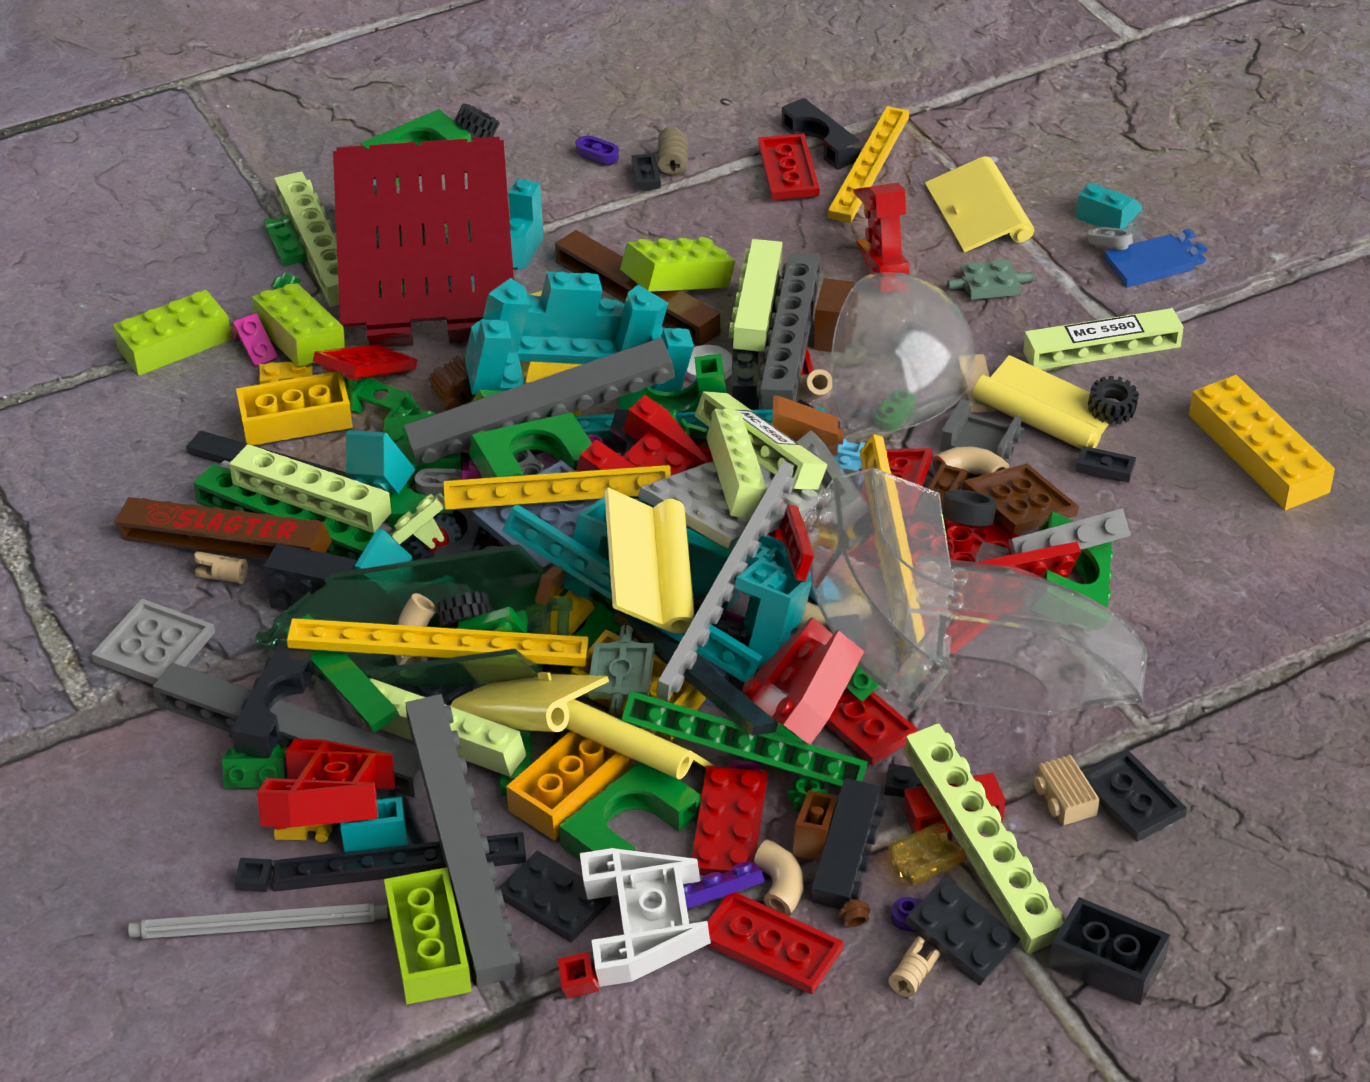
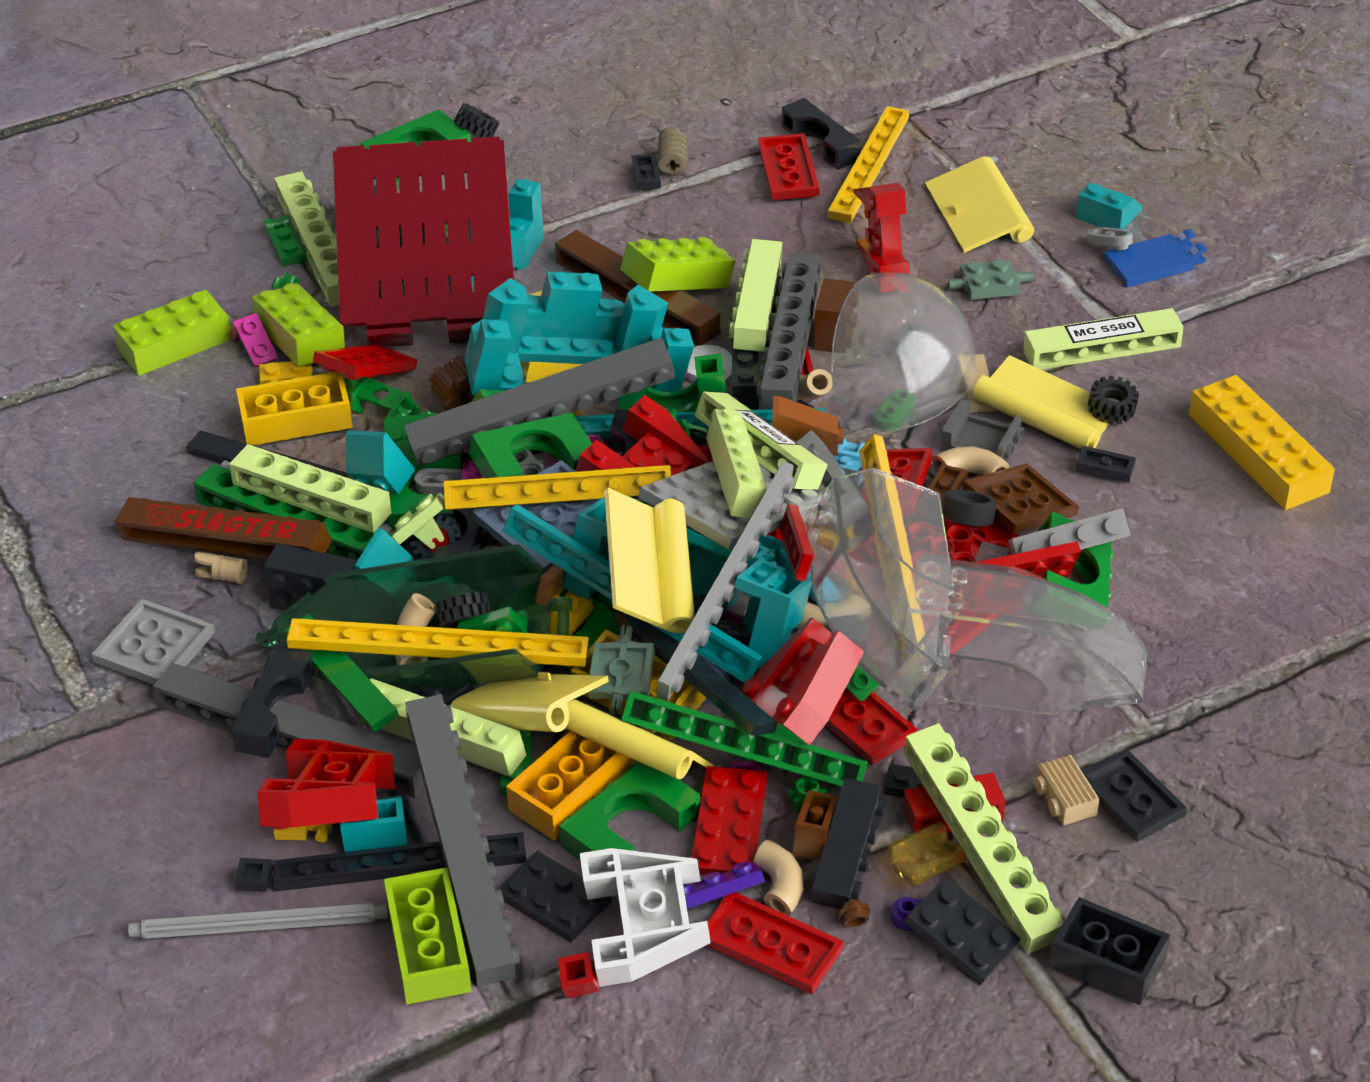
green bracket [222,744,288,789] -> none
dark purple plate [575,136,619,165] -> none
tan hinge [888,936,941,997] -> none

